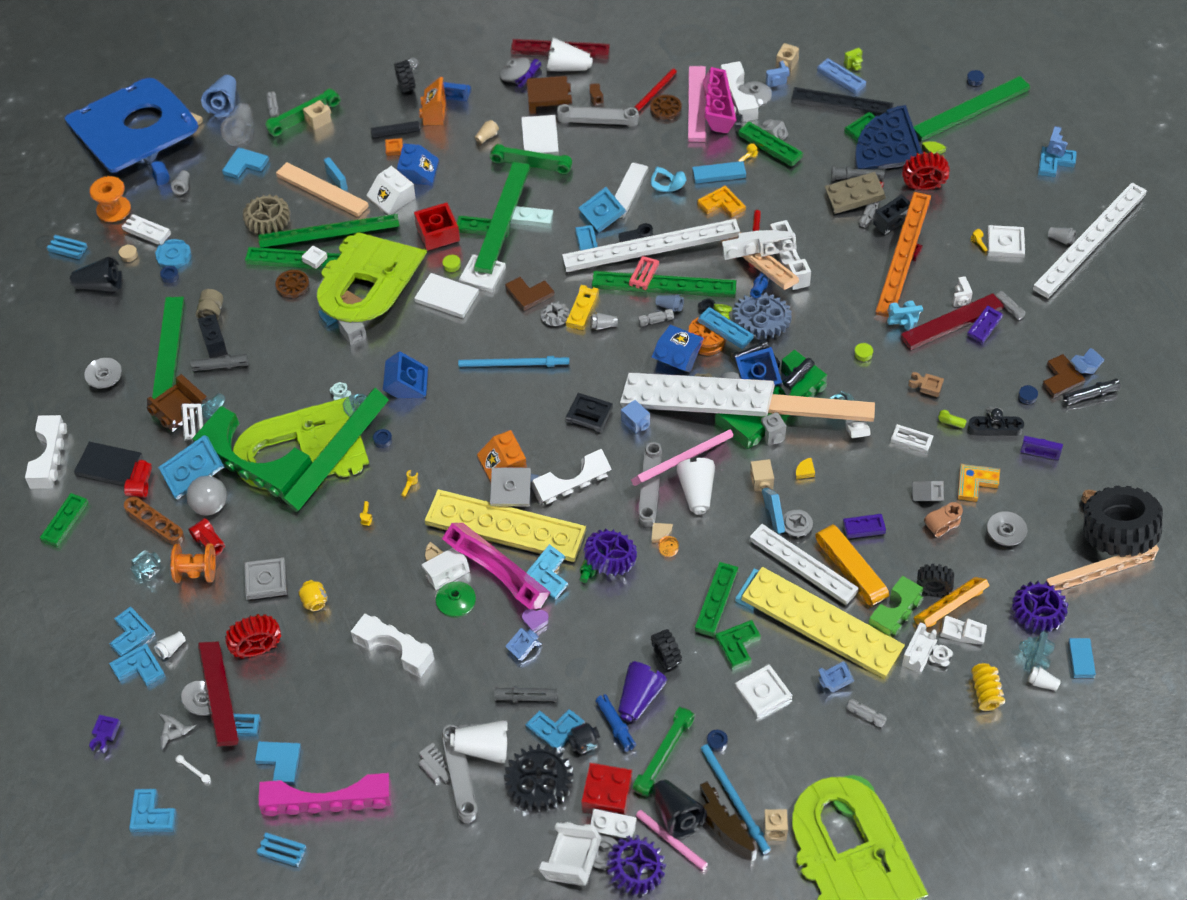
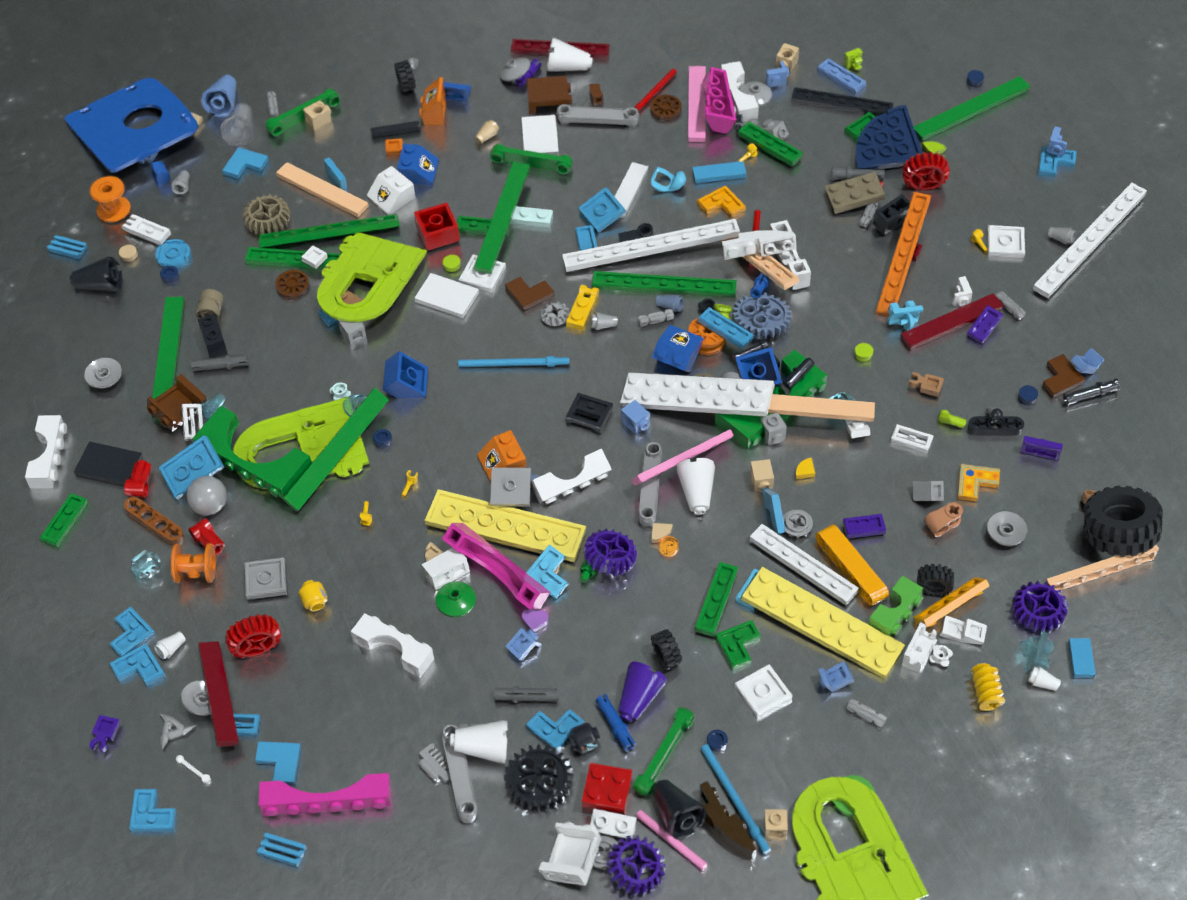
coral tile [629,256,659,290] -> none

